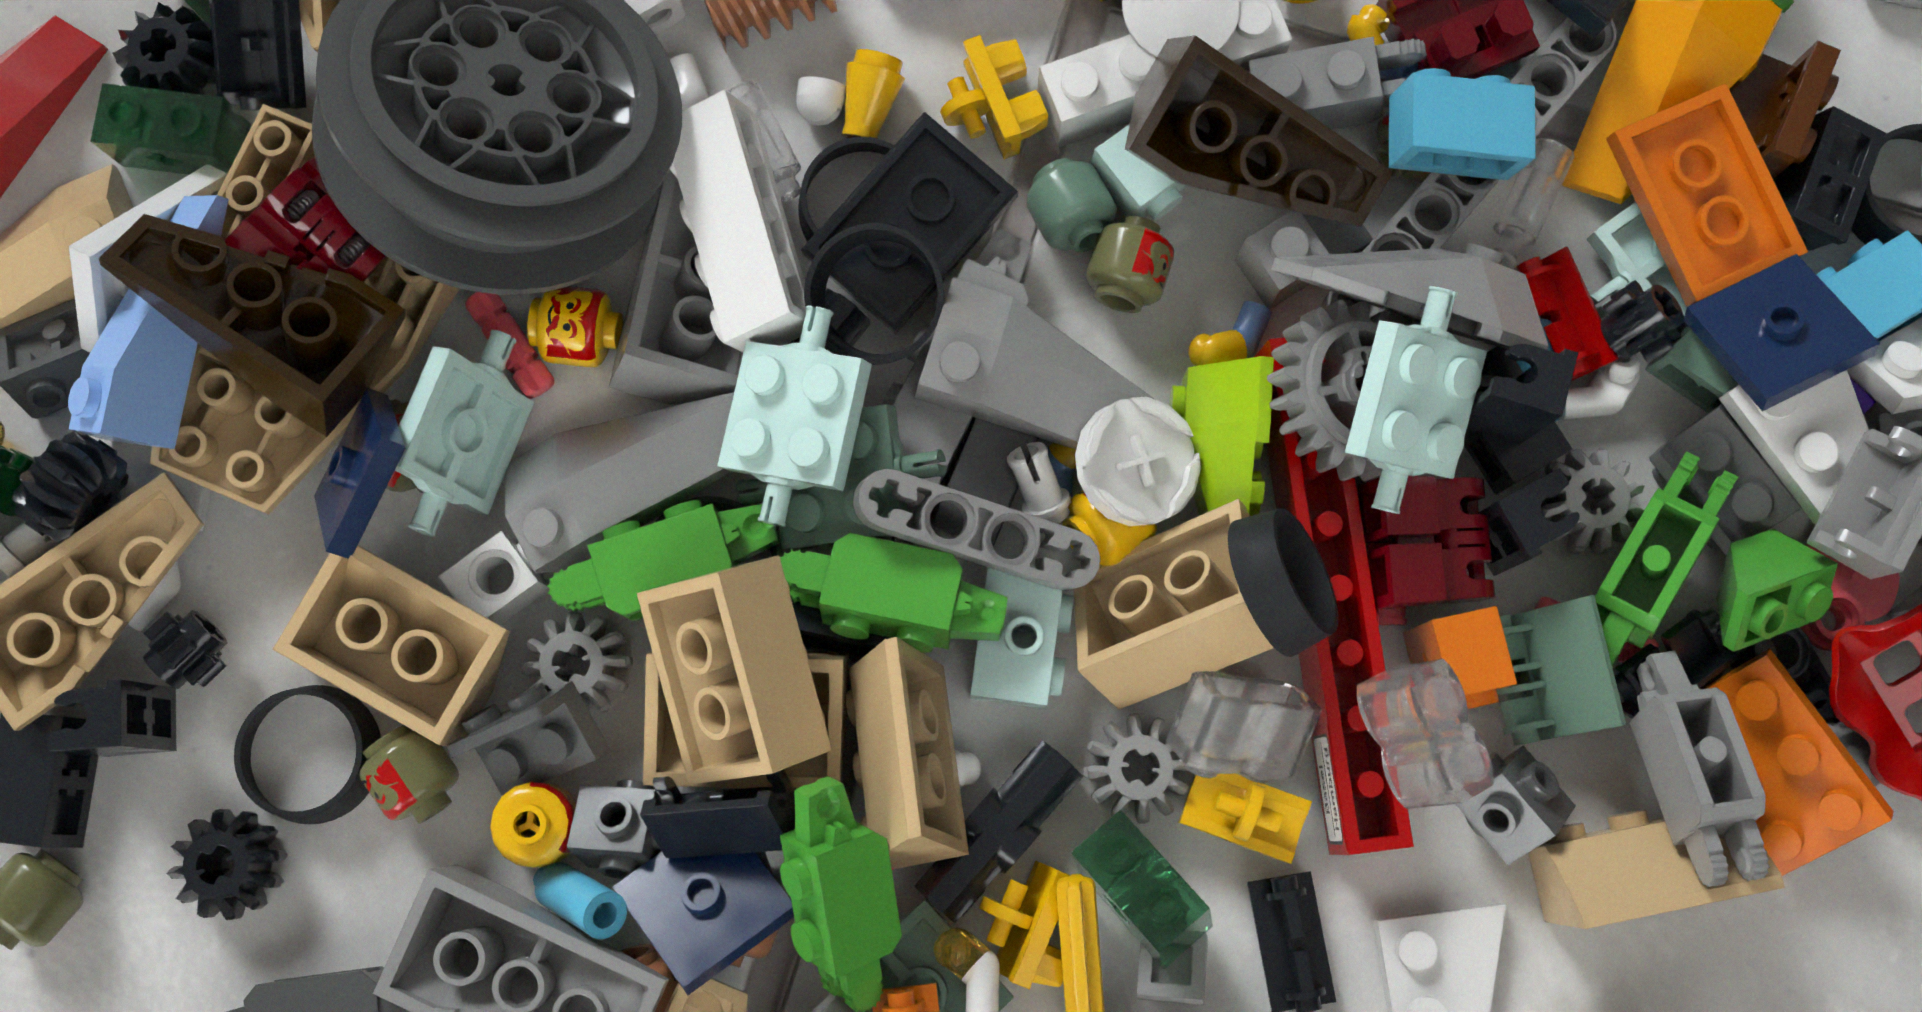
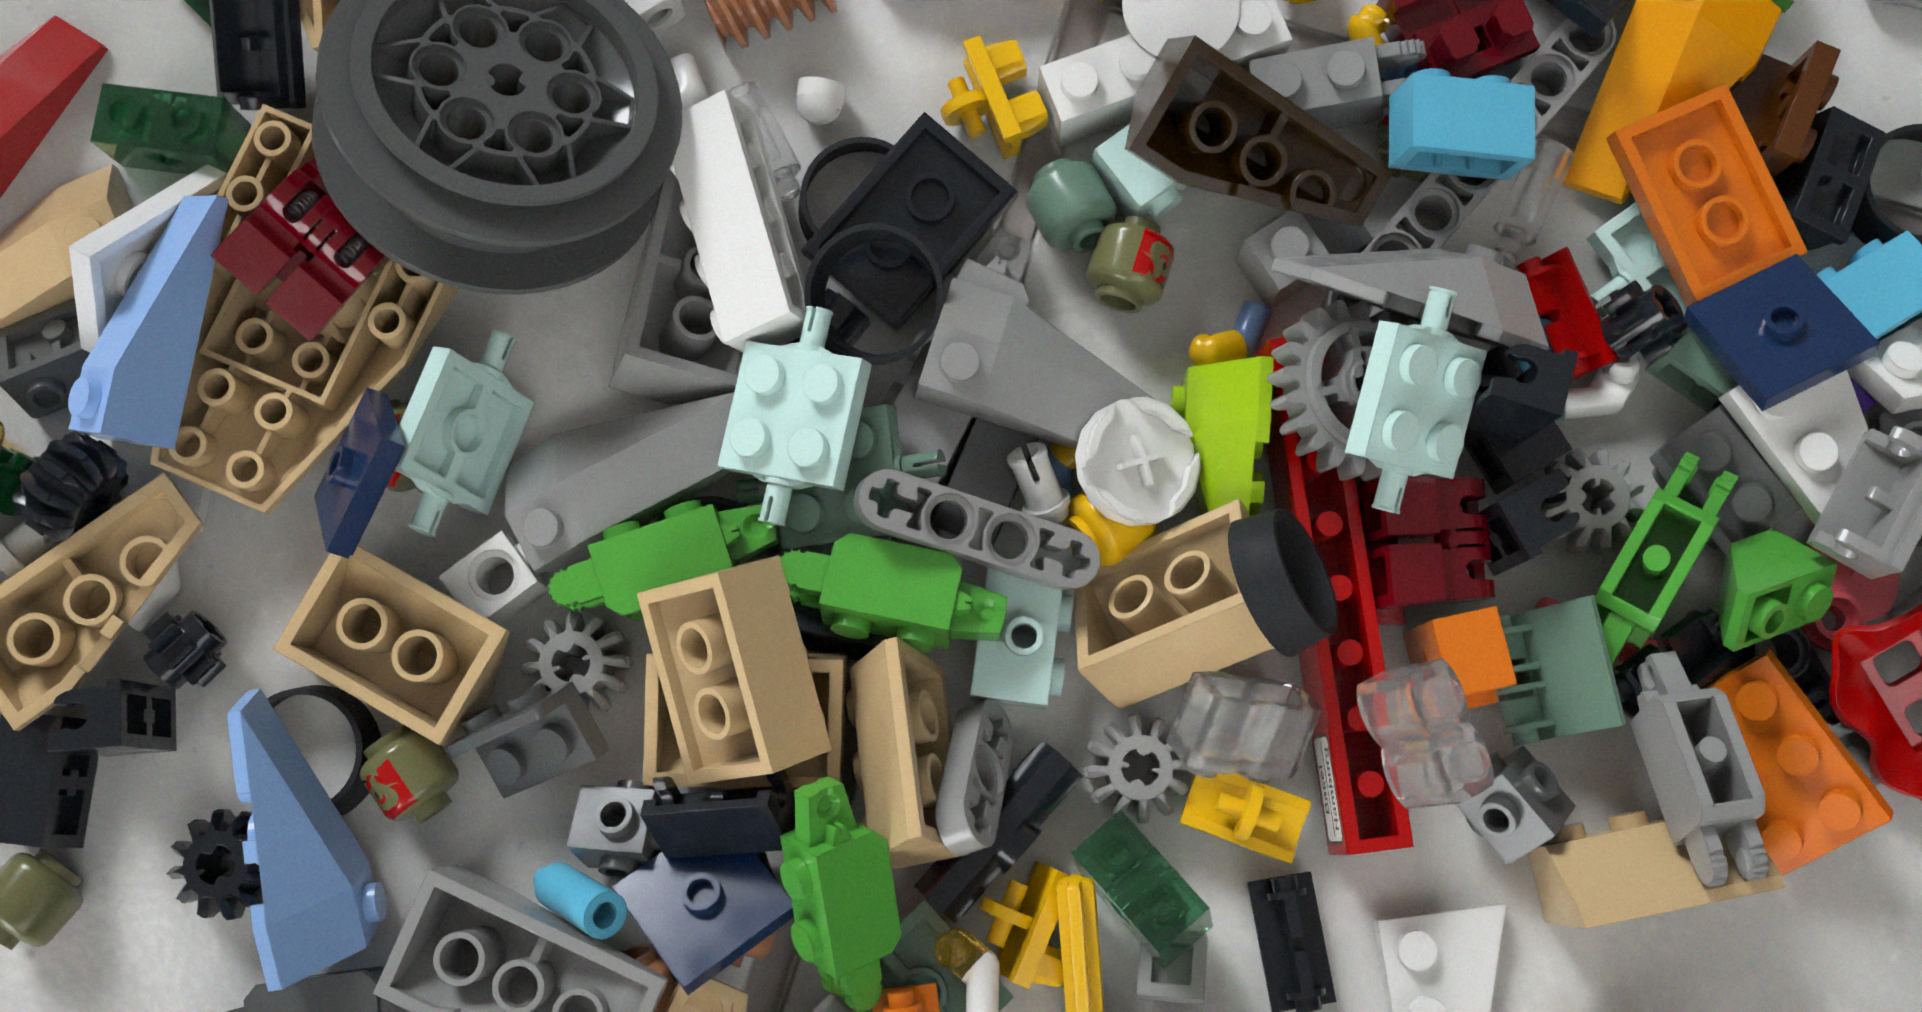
dark brown wedge [98,214,406,437] -> none
black gear [112,2,216,111] -> none
coral axle [465,292,554,399] -> none
yellow head [490,782,577,868] -> none
yellow head [527,286,623,368] -> none
yellow cone [841,49,905,139] -> none
none -> light blue wedge [227,689,387,992]
none -> light grey beam [935,699,1013,856]

